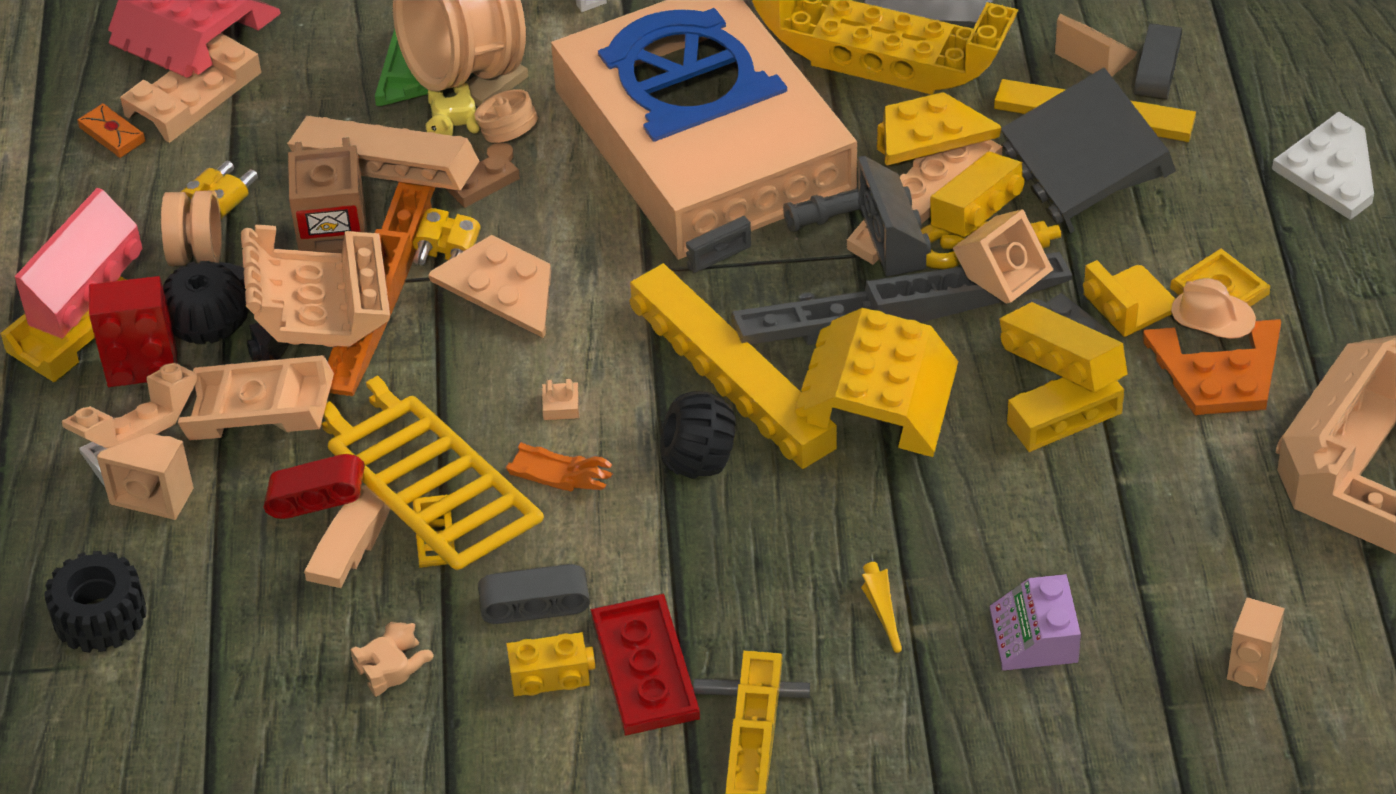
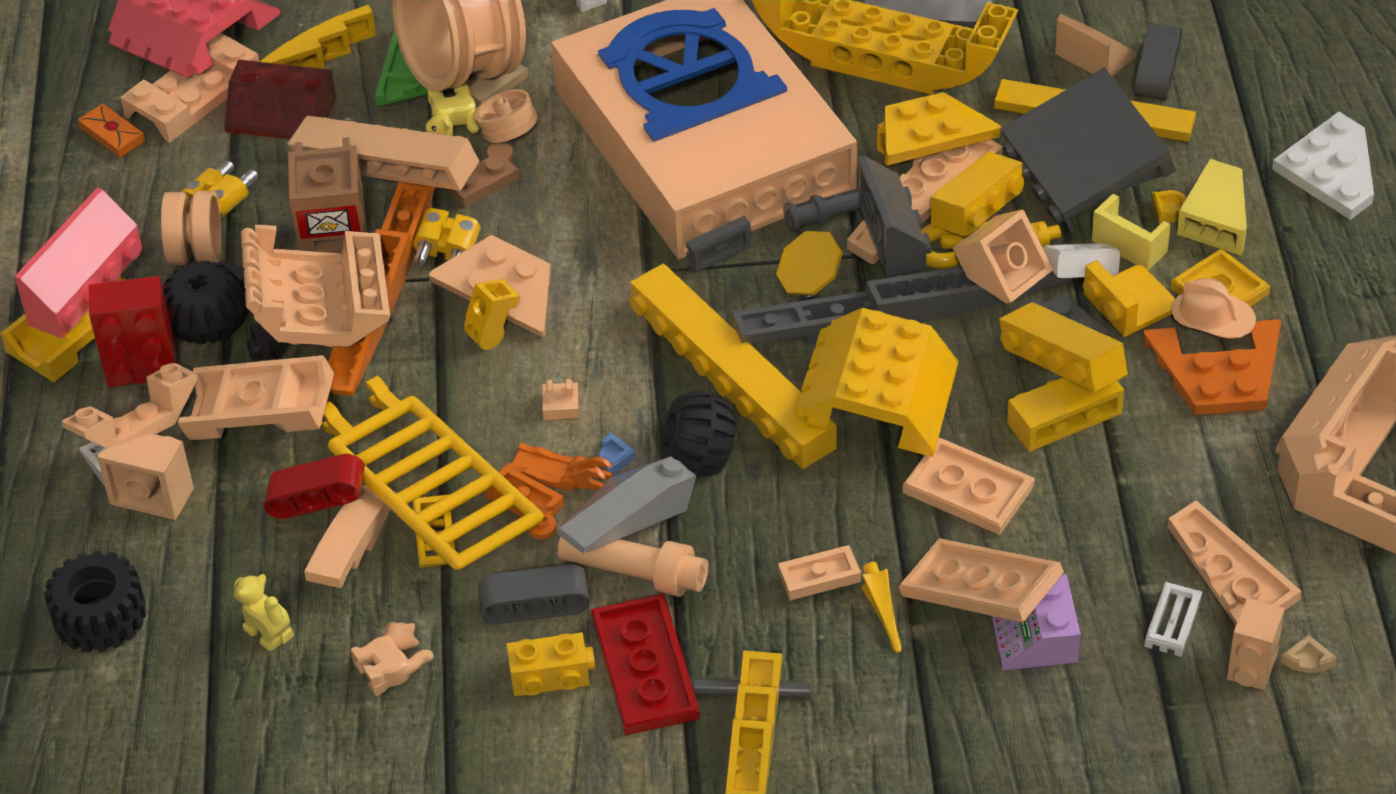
none -> clear red slope [224,59,336,139]
none -> light yellow animal [234,574,294,651]
none -> yellow slope [259,4,376,90]
none -> yellow leg [464,278,521,350]
none -> orange hinge [484,465,564,540]
none -> light grey wedge [558,456,696,554]
none -> light nougat piece [558,536,708,597]
none -> medium blue tile [599,432,635,476]
none -> yellow piece [776,231,843,296]
none -> light nougat plate [778,545,861,601]
none -> light nougat tile [898,538,1064,622]
none -> light nougat tile [903,437,1035,535]
none -> white slope [1043,243,1120,278]
none -> light yellow panel [1092,194,1170,270]
none -> white tile [1144,582,1202,657]
none -> yellow tile [1151,190,1187,224]
none -> light nougat wing [1168,500,1302,625]
none -> light yellow slope [1177,159,1247,256]
none -> tan tile [1280,635,1337,673]

